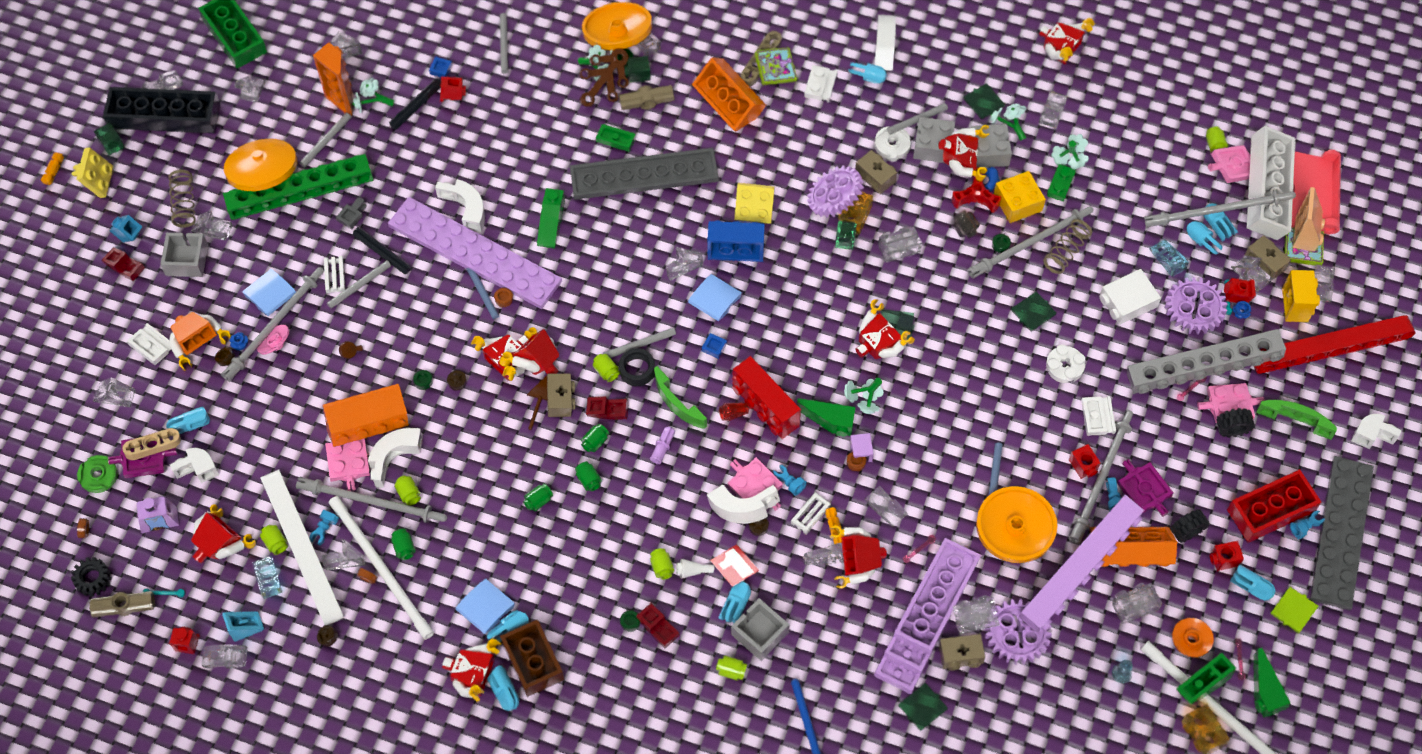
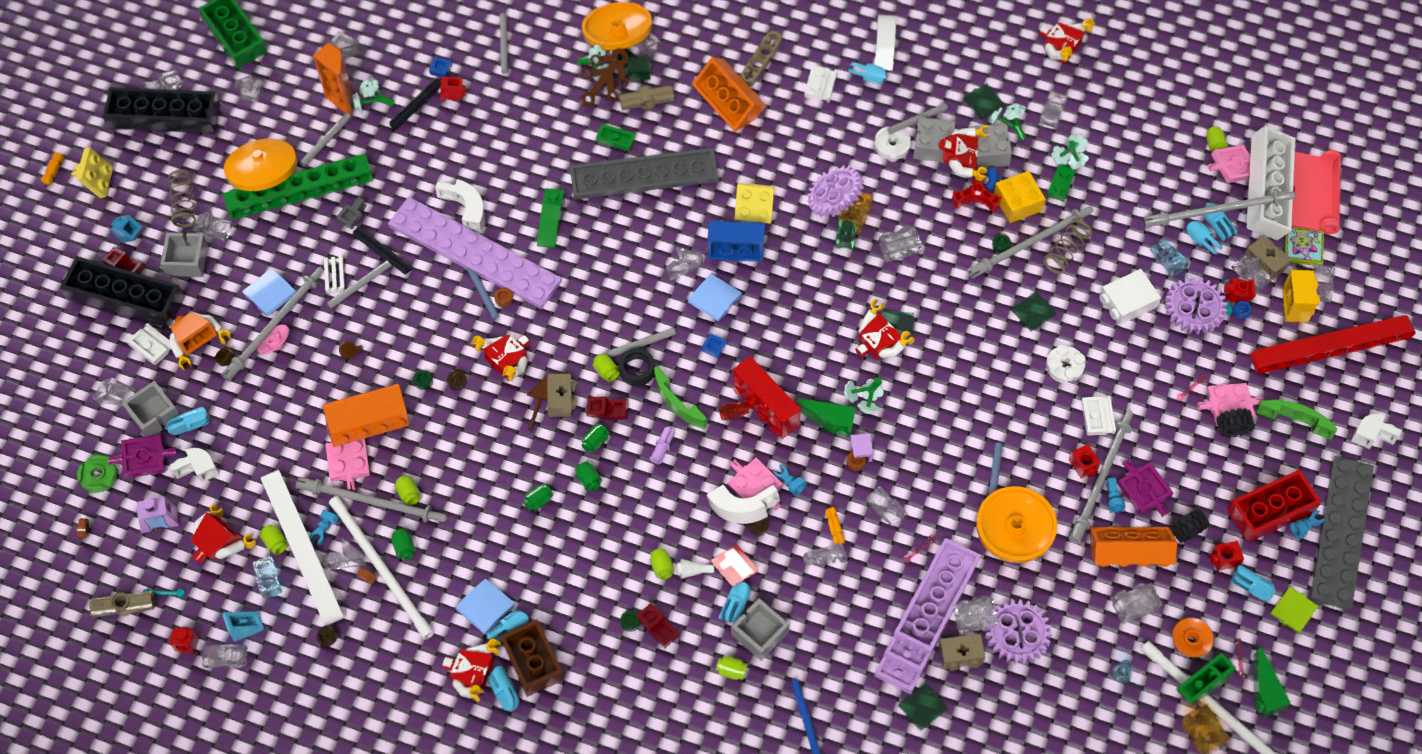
black tyre [71,557,112,597] -> none
clear green brick [93,123,124,156] -> none
tan beam [122,428,181,460] -> none
blue plate [229,332,248,350] -> none
white arch [368,428,423,488] -> none
red torso [499,327,559,375] -> none
tile [754,47,797,85] -> none
white tile [791,492,831,535] -> none
red torso [829,525,887,588] -> none
dark tan brick [855,150,897,195] -> none
clear smoke head [952,210,980,239] -> none
lavender brick [1019,495,1144,633] -> none
light grey brick [1127,329,1286,394] -> none
light nougat slope [1292,187,1325,252] -> none
none -> black brick [60,256,184,327]
none -> light grey piece [121,381,179,437]

